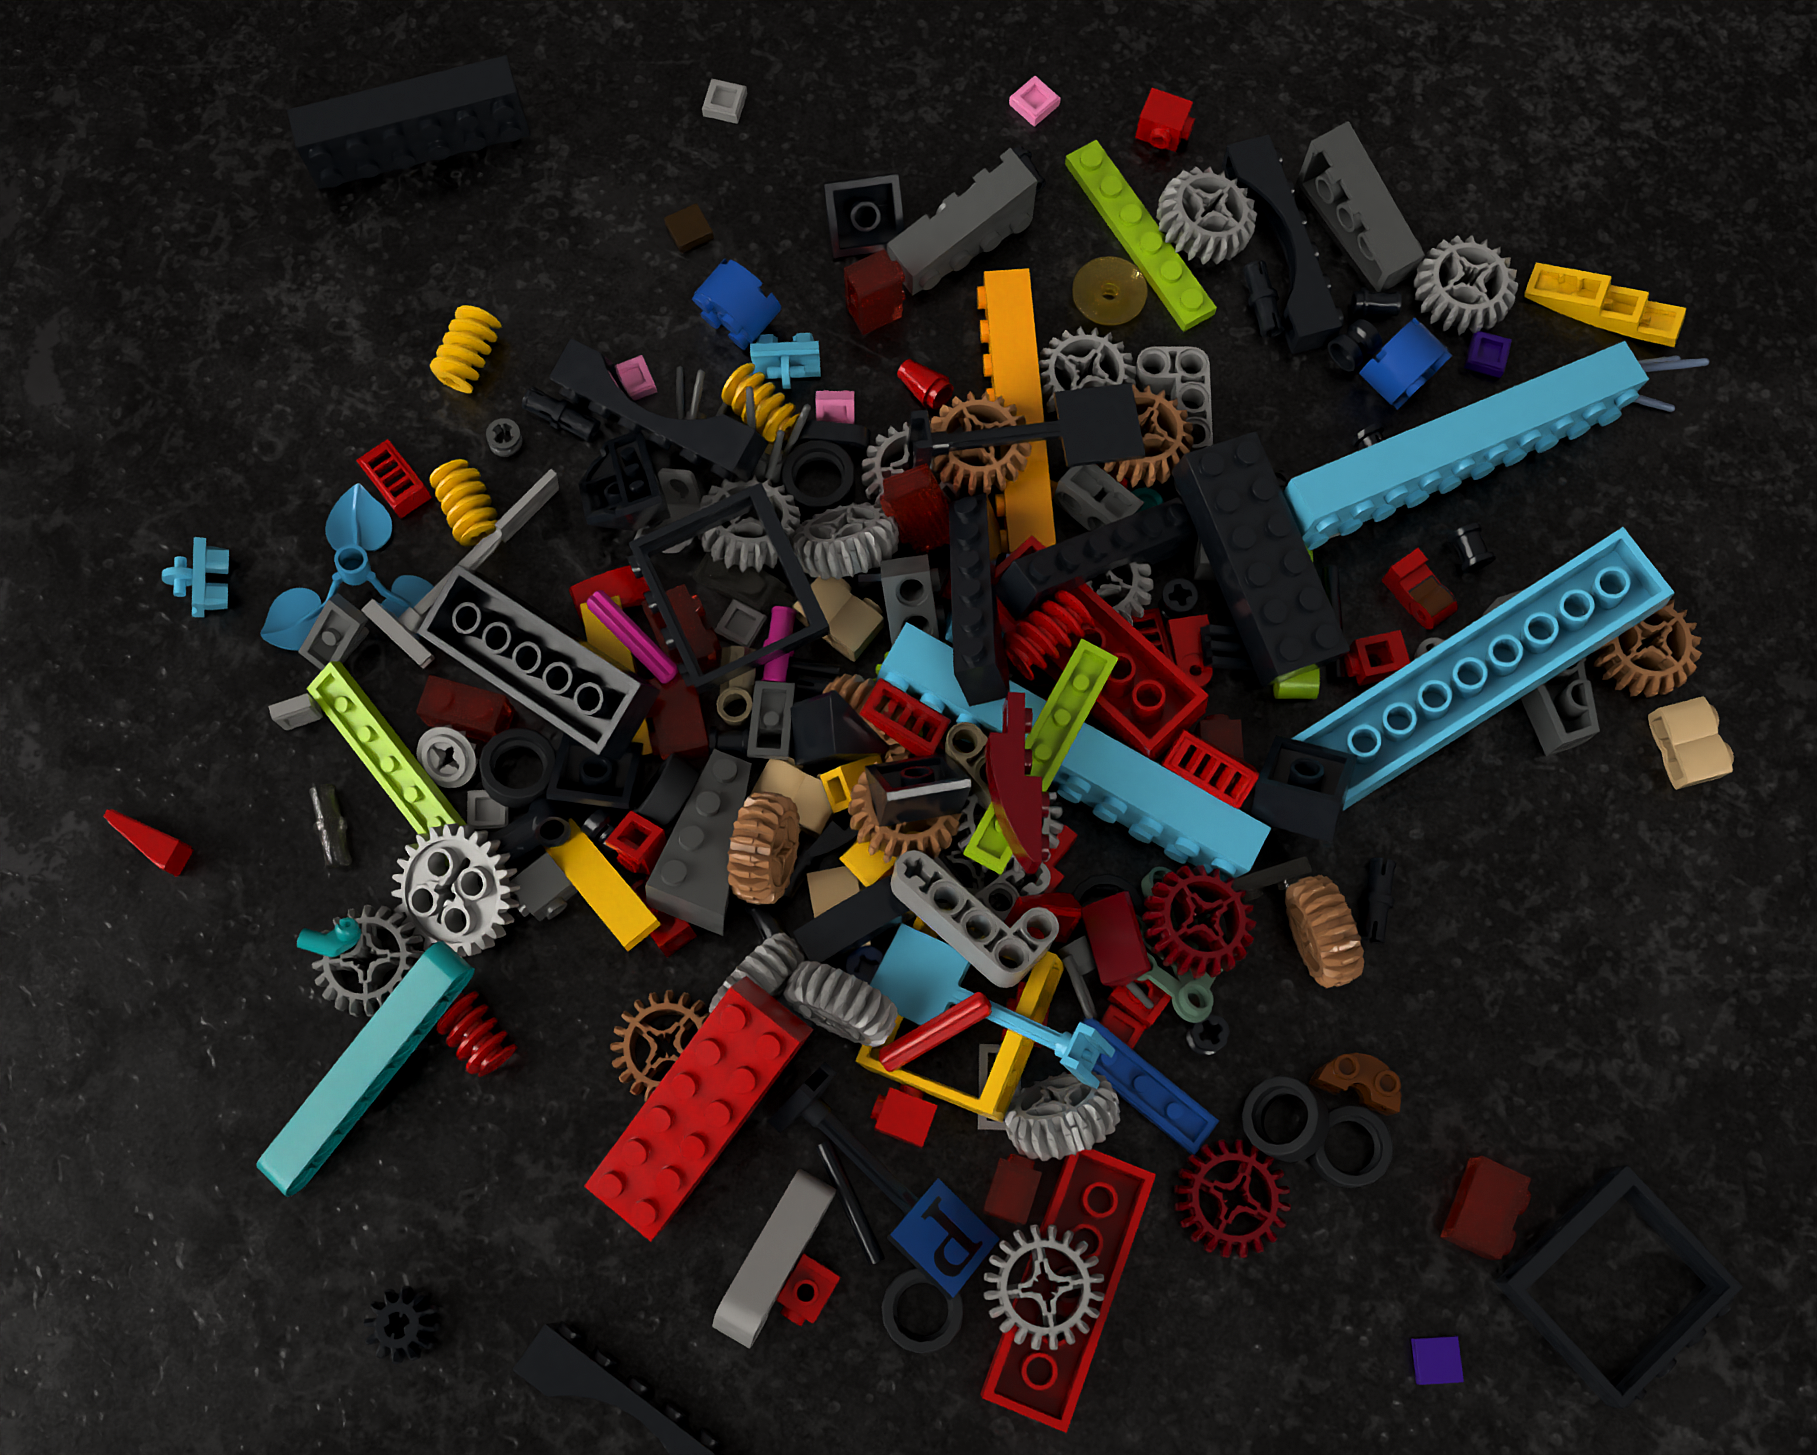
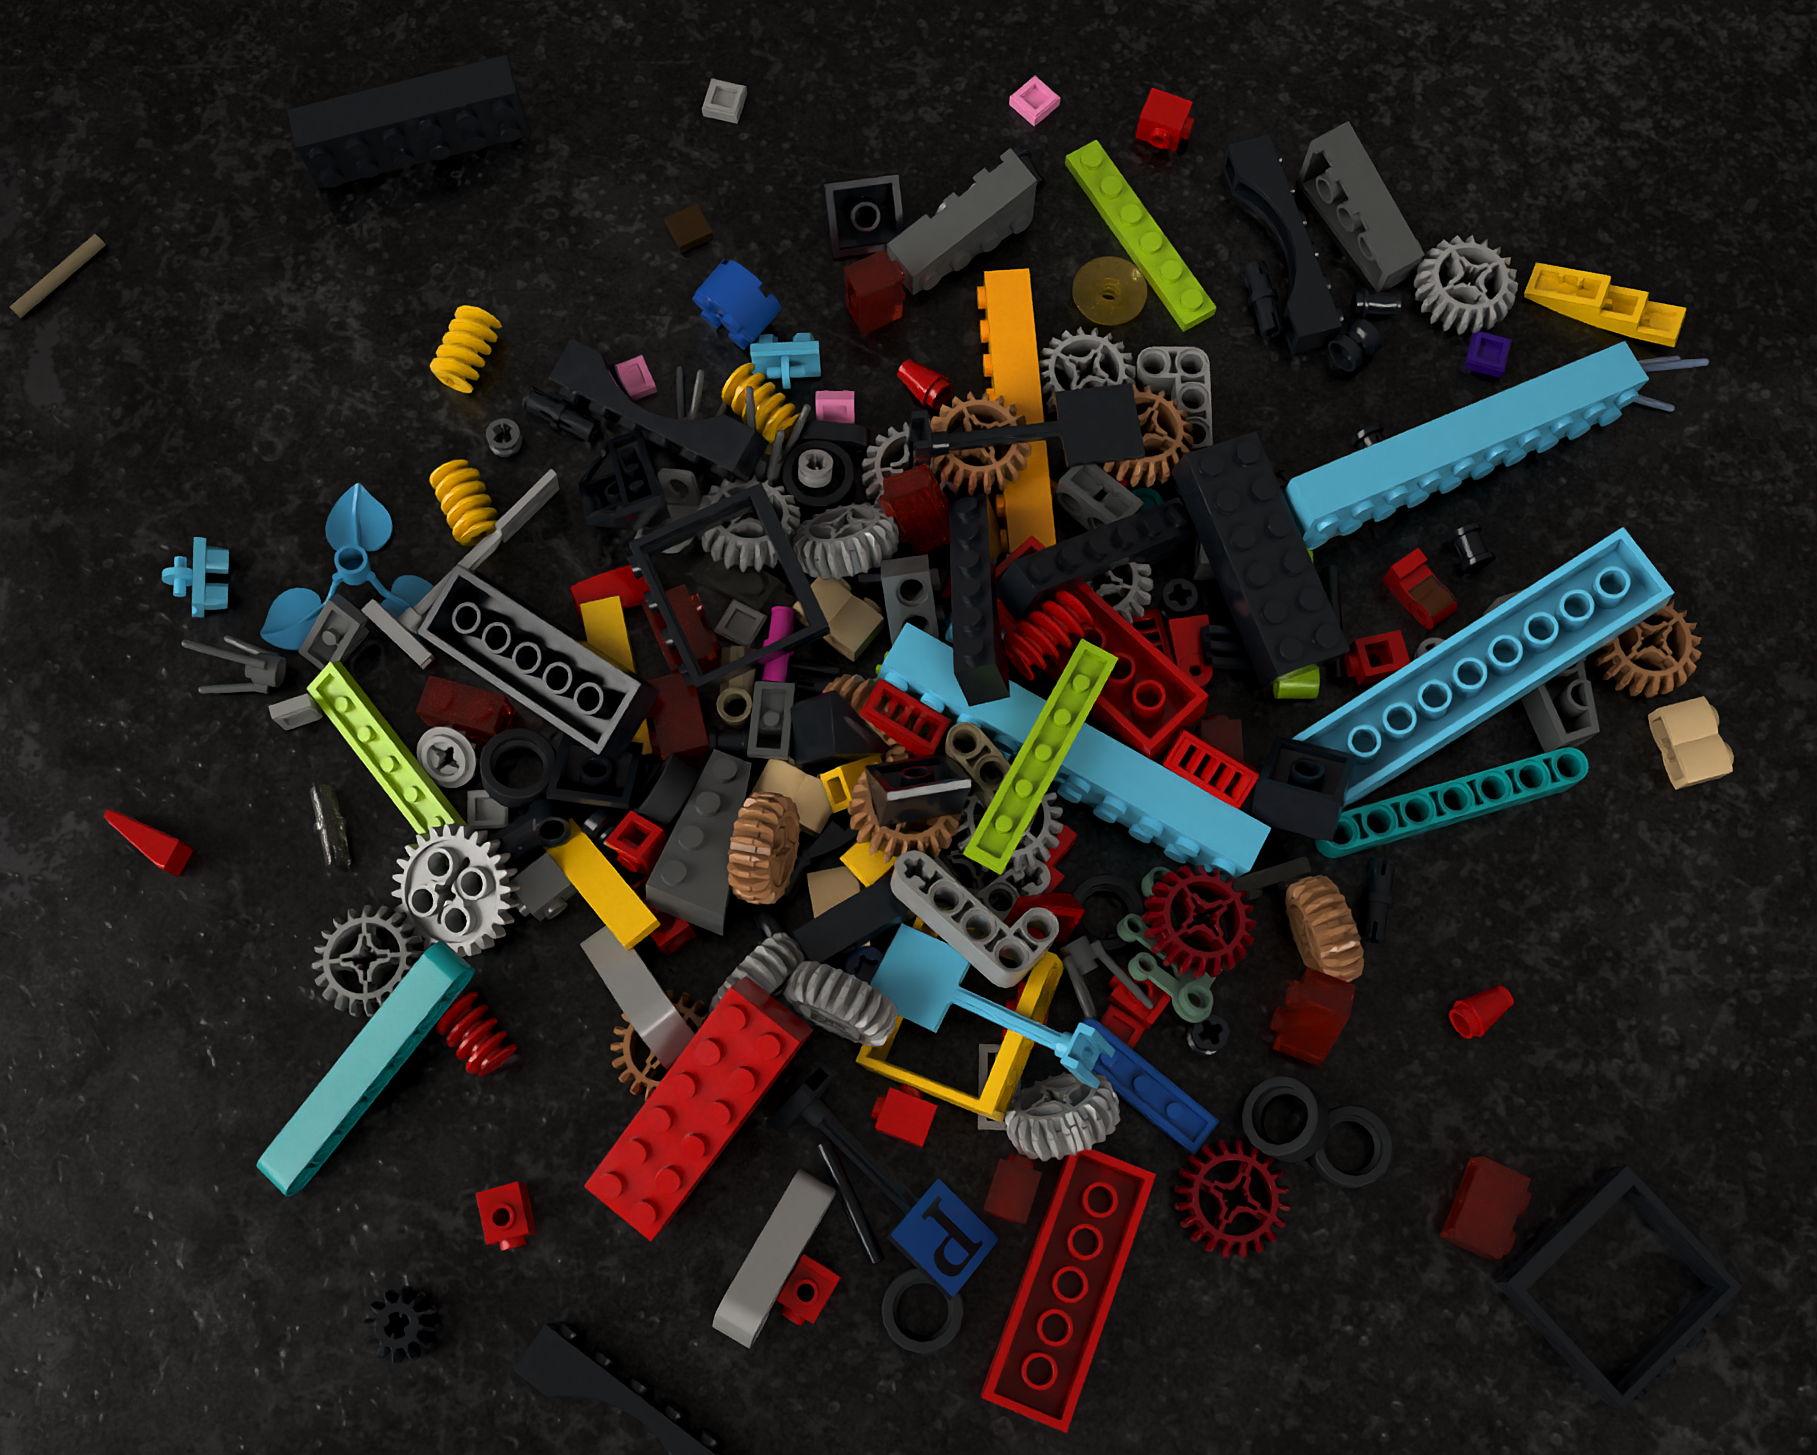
teal arm [297,917,361,957] -> none
red slope [356,439,432,519] -> none
dark pink axle [587,590,678,684] -> none
red axle [878,992,992,1072] -> none
light grey gear [984,1225,1105,1350] -> none
dark red slope [985,692,1050,874] -> none
dark red slope [1081,891,1151,986] -> none
light grey gear [1156,167,1257,264] -> none
reddish brown cylinder [1308,1052,1402,1116] -> none
blue brick [1359,318,1453,410] -> none
dark purple tile [1411,1336,1464,1385] -> none
none -> dark tan bar [10,234,106,318]
none -> dark grey plant [181,635,287,694]
none -> red brick [476,1181,537,1251]
none -> light grey beam [580,925,695,1070]
none -> light grey bush [797,449,833,488]
none -> clear red brick [1270,967,1356,1067]
none -> teal beam [1314,747,1589,858]
none -> red cone [1449,985,1514,1039]

